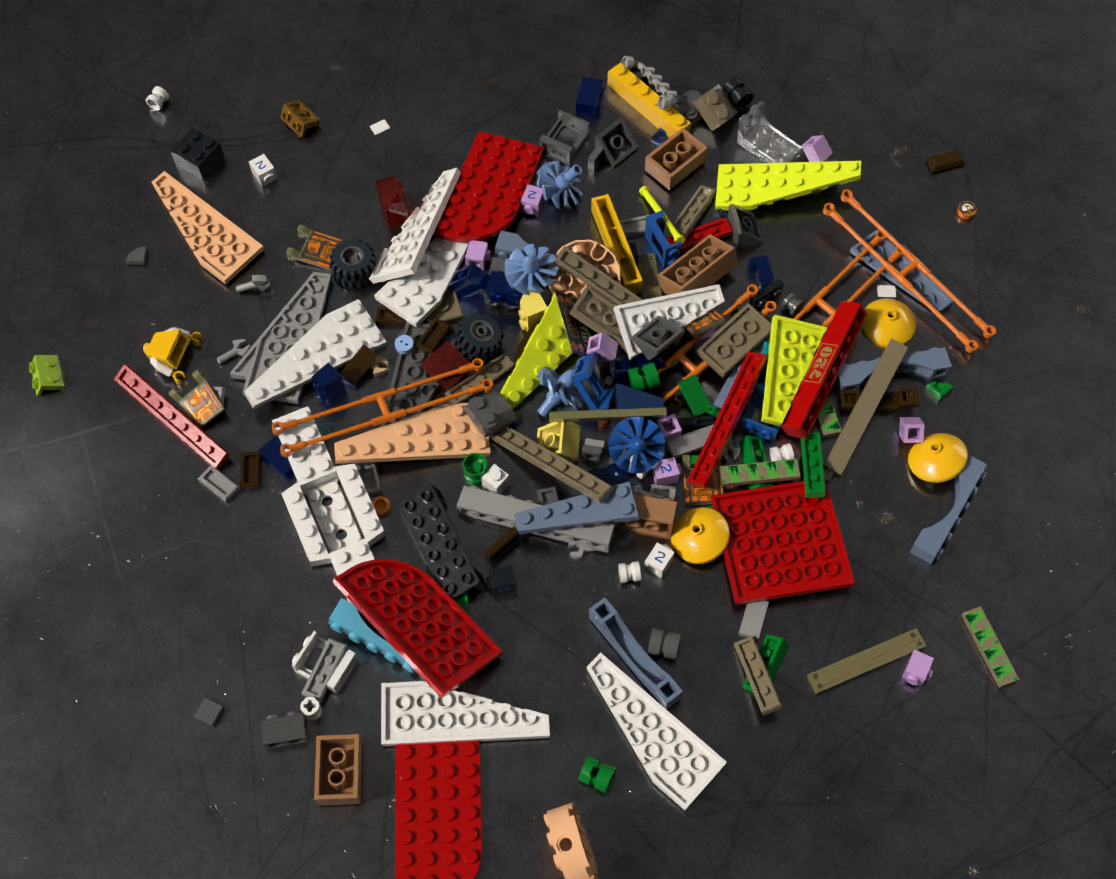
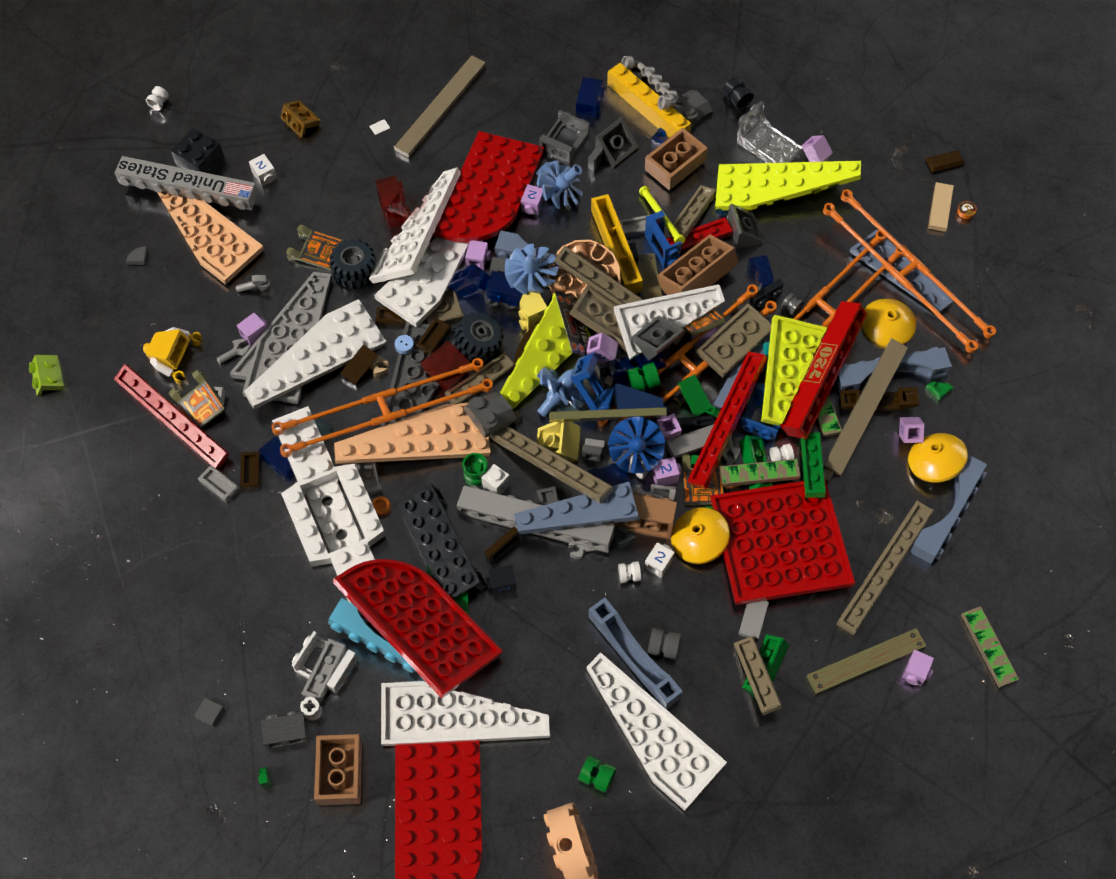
clear blue brick [311,363,346,406] -> none
dark tan slope [693,84,738,131] -> none
white sticker [877,285,896,297] -> none
none -> light grey brick [114,156,259,210]
none -> lavender brick [236,313,268,346]
none -> green tile [258,767,272,789]
none -> dark tan tile [394,56,486,158]
none -> dark tan tile [836,500,934,635]
none -> tan tile [928,182,954,232]

